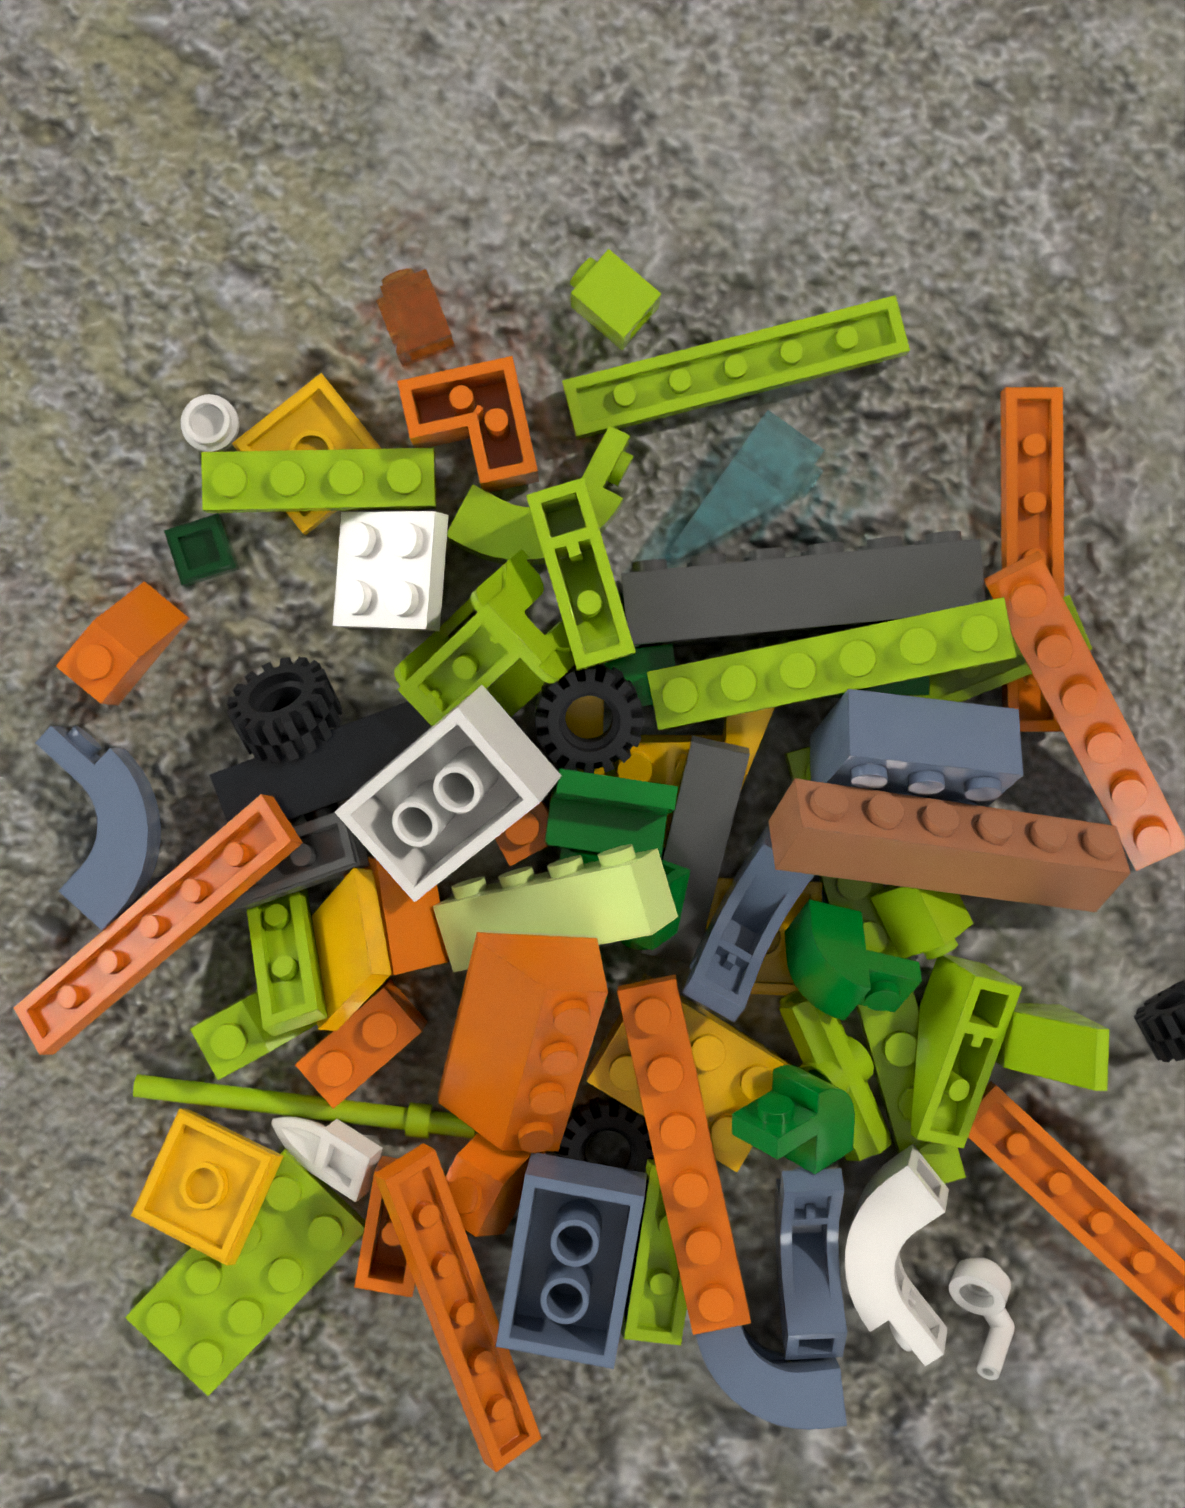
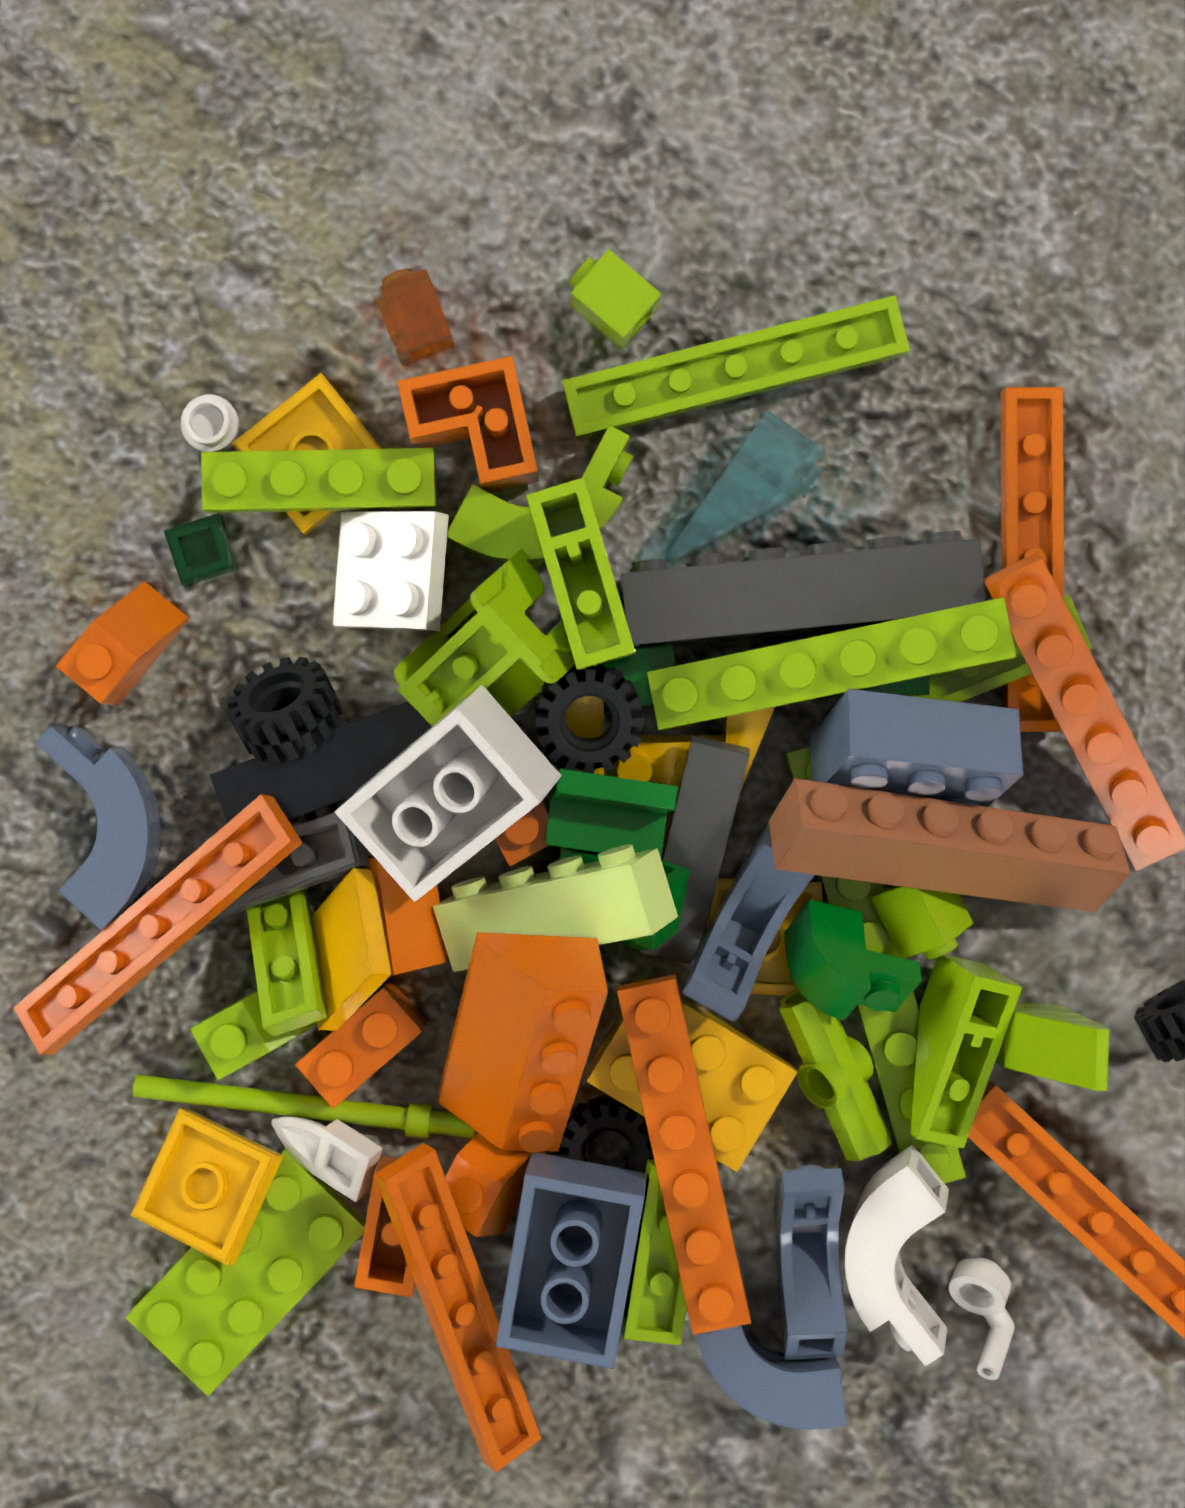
green brick [732,1065,855,1175] -> none

